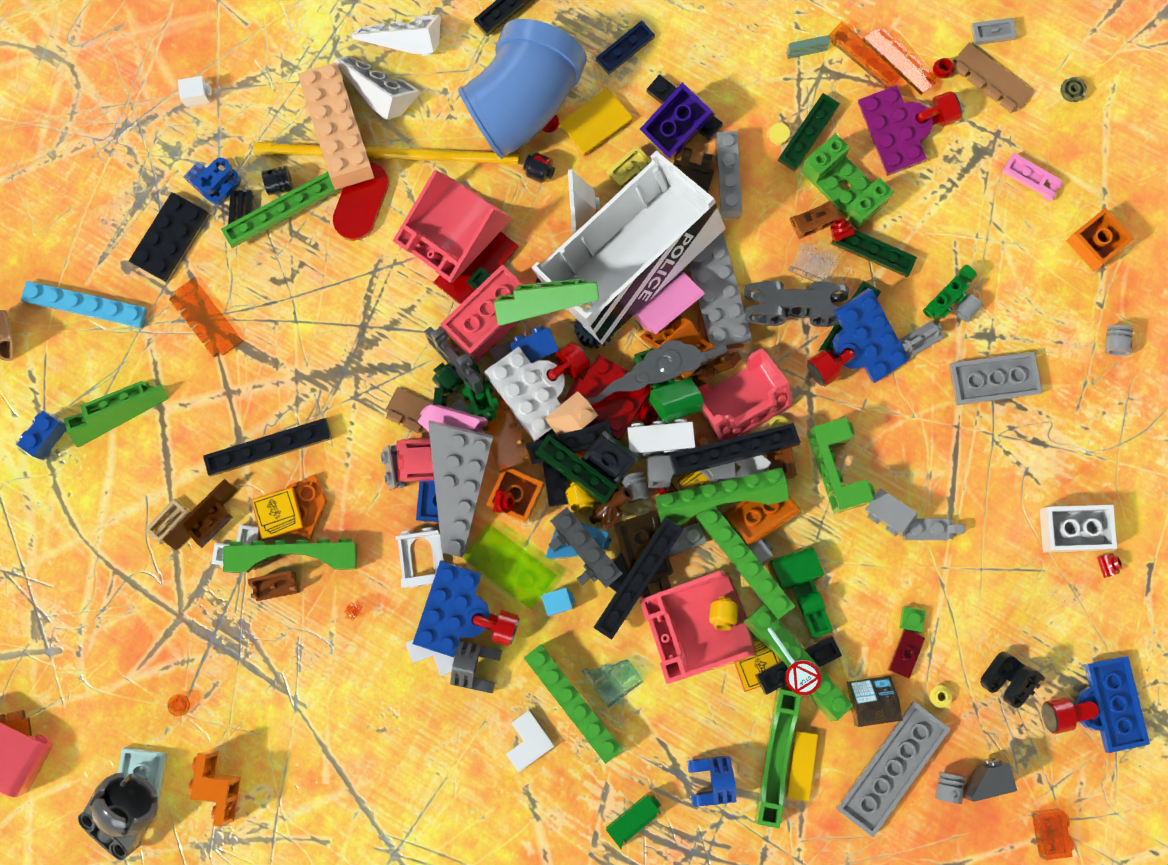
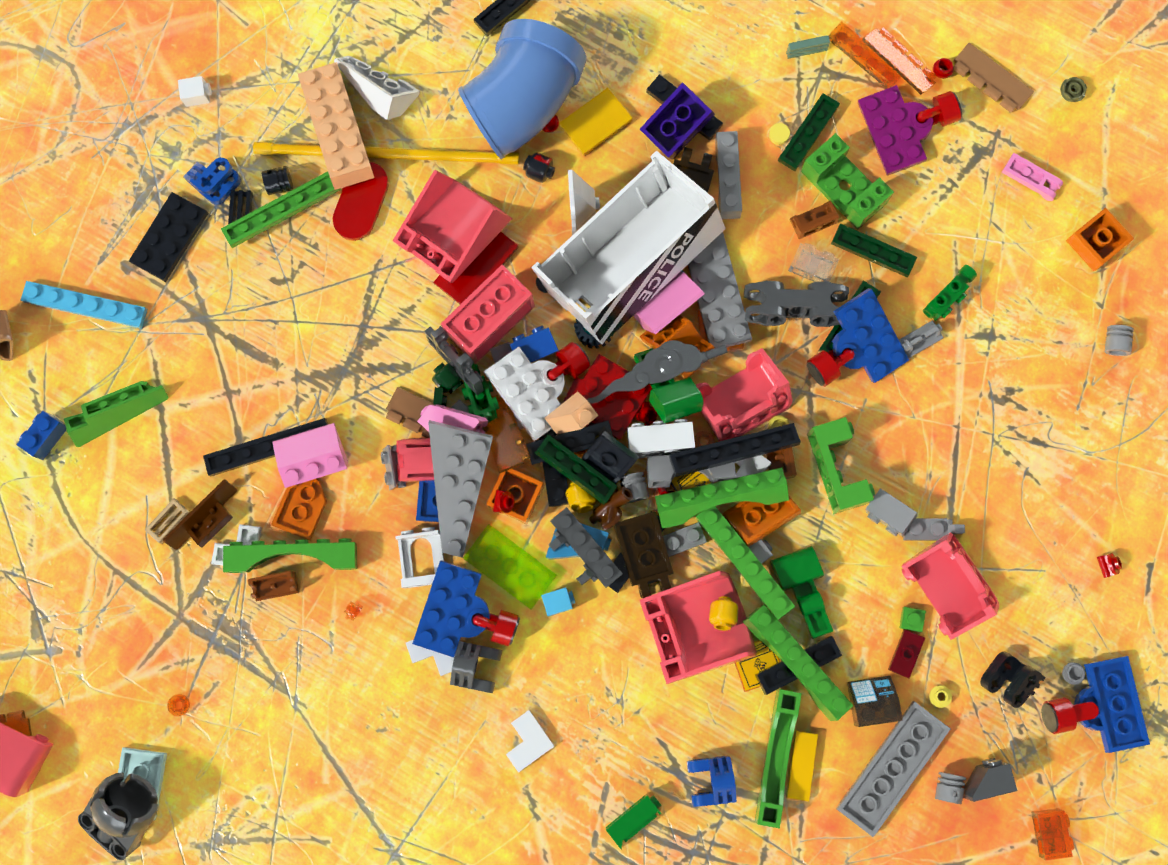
clear orange windscreen [169,278,243,358] -> none
orange bracket [188,750,241,827] -> none
yellow tile [251,487,305,541] -> none
white wedge [352,15,441,56] -> none
dark green plate [467,266,491,290] -> none
wedge [494,279,599,325] -> none
bright green arch [524,644,623,764] -> none
clear light blue slope [582,660,643,708] -> none
black plate [593,517,683,640] -> none
dark blue tile [596,20,655,75] -> none
light yellow plate [607,145,652,189] -> none
reddish brown plate [690,351,742,386] -> none
piece [768,627,821,695] -> none
red plate [830,218,855,242] -> none
light grey plate [949,352,1042,406] -> none
light grey beam [954,294,983,322] -> none
light grey plate [971,18,1017,45] -> none
white brick [1039,505,1117,553] -> none
none -> bright pink slope [273,423,348,488]
none -> coral windscreen [902,532,999,640]
none -> light grey plate [1062,662,1085,685]

